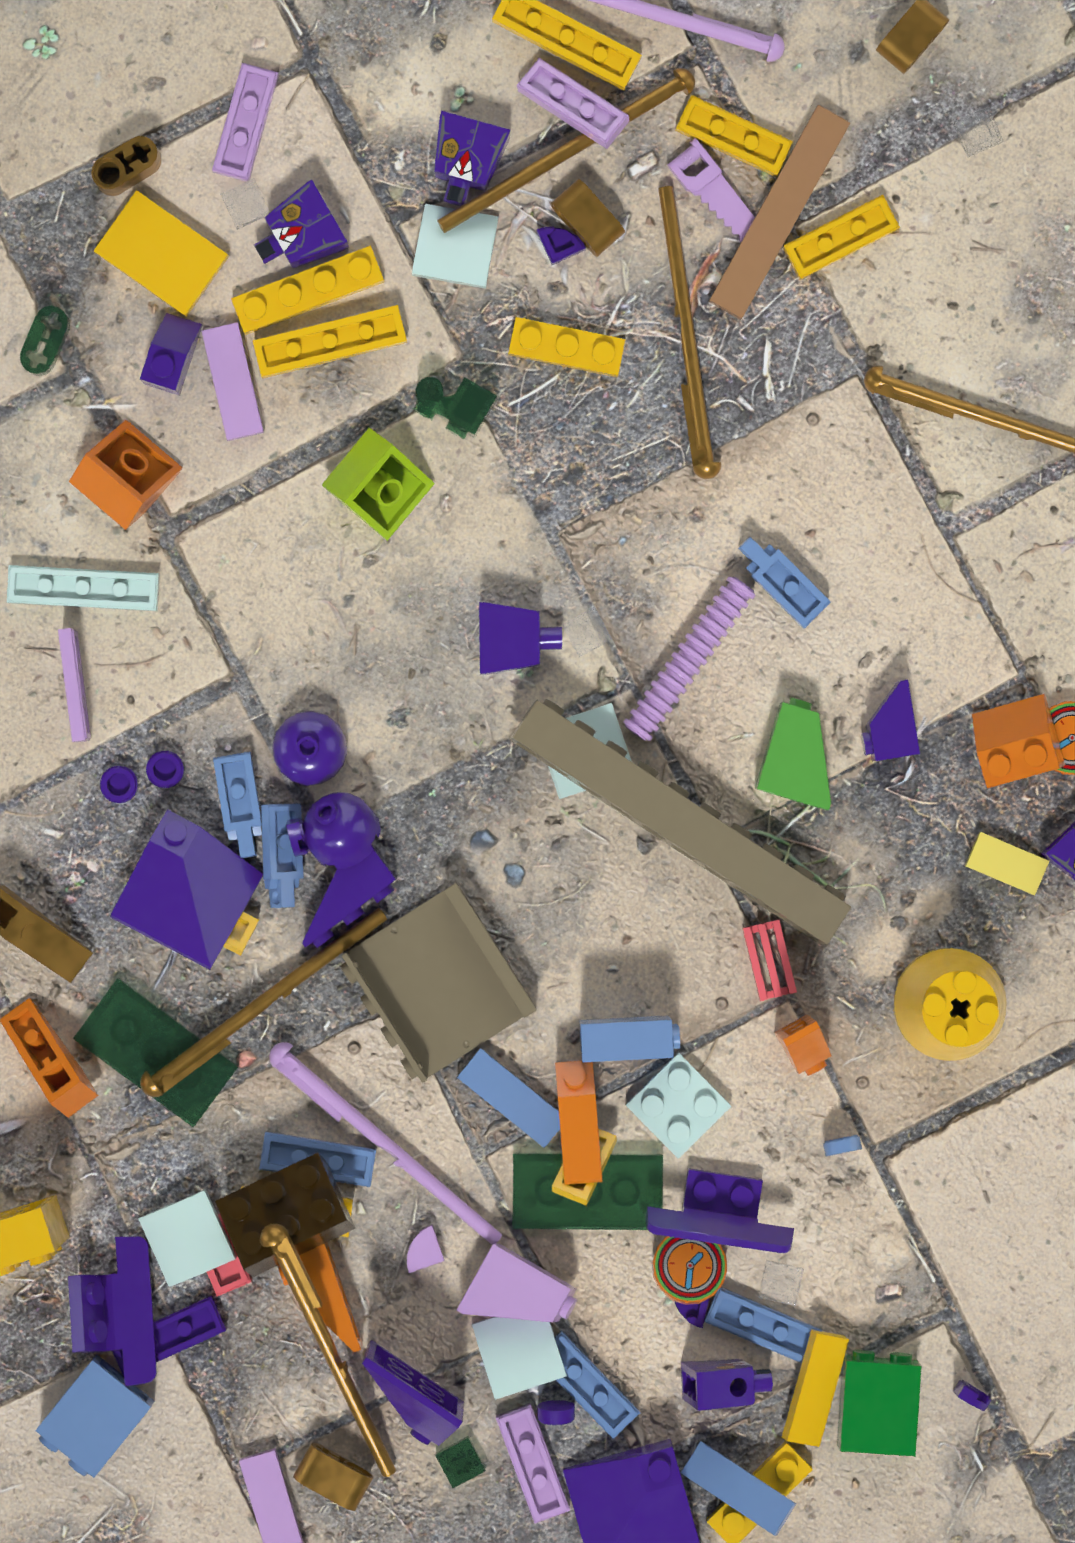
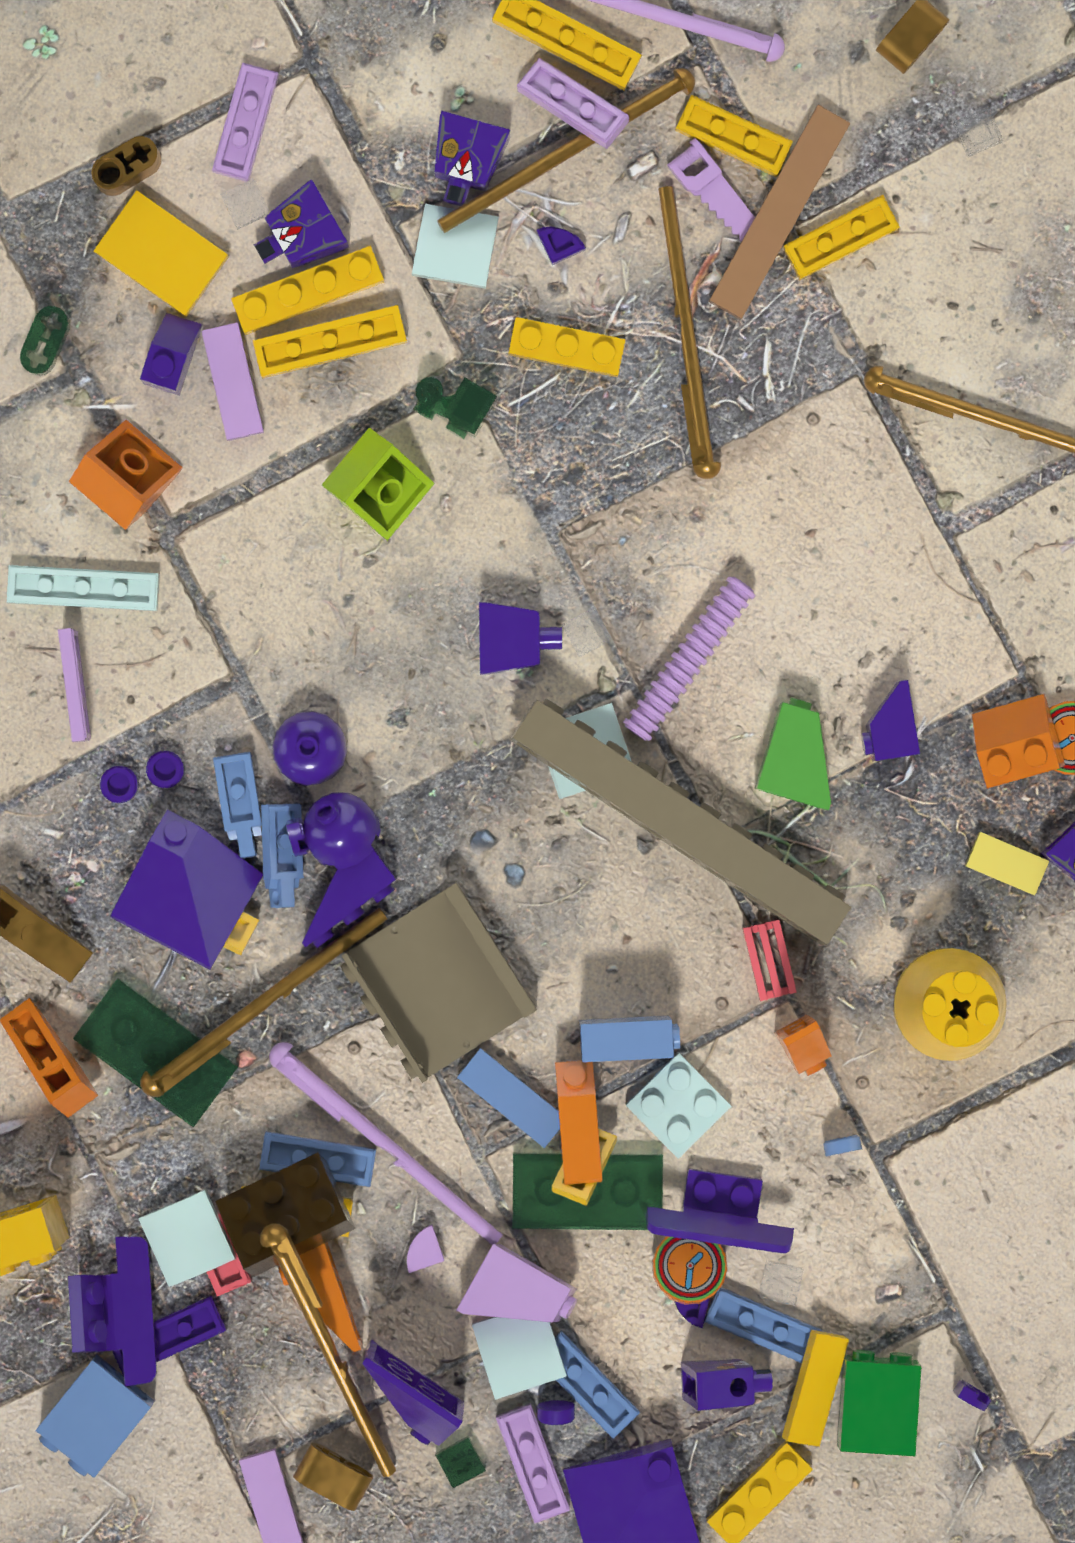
pearl gold beam [550,179,625,257] -> none
medium blue tile [681,1441,796,1536] -> none
medium blue hinge [738,537,831,629] -> none

